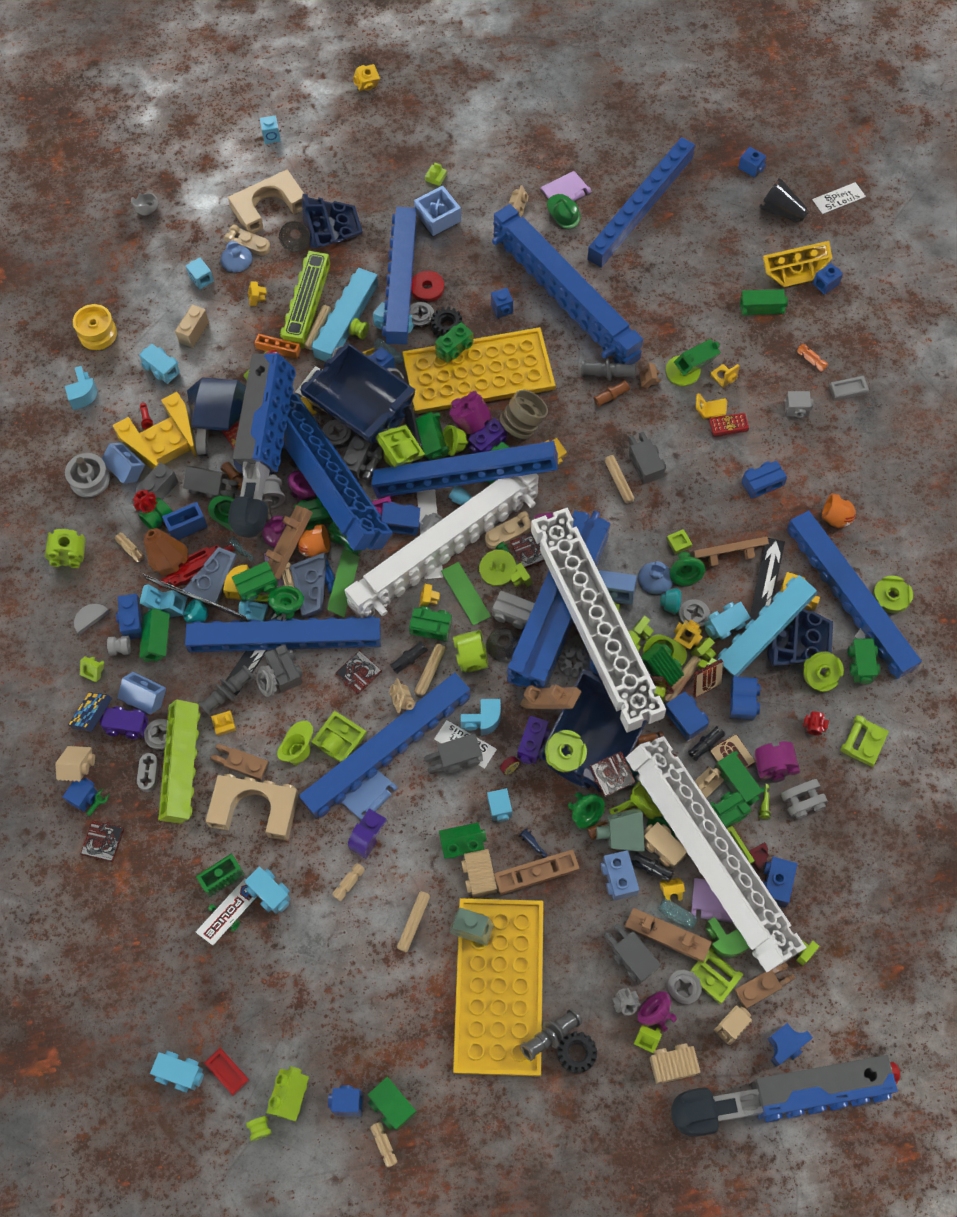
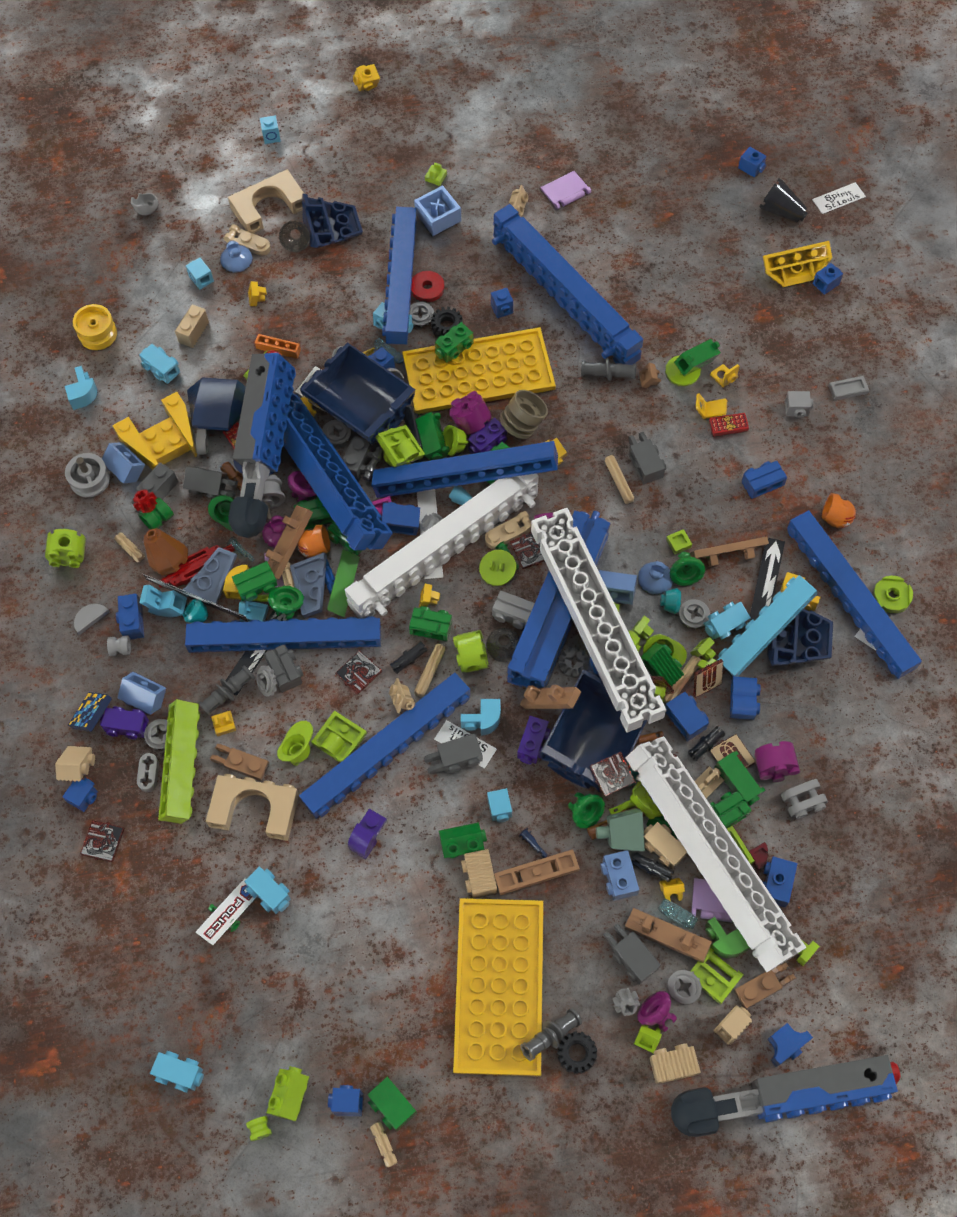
lime tile [80,656,104,682] -> none
green hand [86,788,110,816] -> none
green brick [139,608,170,662] -> none
red piece [140,403,154,430] -> none
blue brick [162,502,208,540] -> none
green brick [196,853,245,897] -> none
red tile [204,1048,250,1096] -> none
brick [280,251,330,349] -> none
tan axle [304,305,331,350] -> none
medium azure brick [311,268,378,362] -> none
tan axle [333,863,365,901] -> none
medium blue piece [341,770,398,820] -> none
lime wheel [349,318,369,340] -> none
tan axle [397,891,430,952] -> none
bright green sticker [441,562,491,625] -> none
sand green torso [449,908,494,946] -> none
dark red tile [500,756,520,775] -> none
lime tile [510,563,533,587] -> none
lime plate [545,730,587,772] -> none
green piece [547,194,581,229] -> none
blue brick [587,137,695,268] -> none
dark orange pin [593,380,630,407] -> none
yellow brick [674,620,703,649] -> none
green brick [739,289,788,315] -> none
lime piece [758,784,771,819] -> none
orange axle [797,344,828,371] -> none
red gear [803,711,829,736] -> none
lime plate [804,652,844,692] -> none
lime plate [840,715,889,767] -> none
green brick [847,639,880,685] -> none

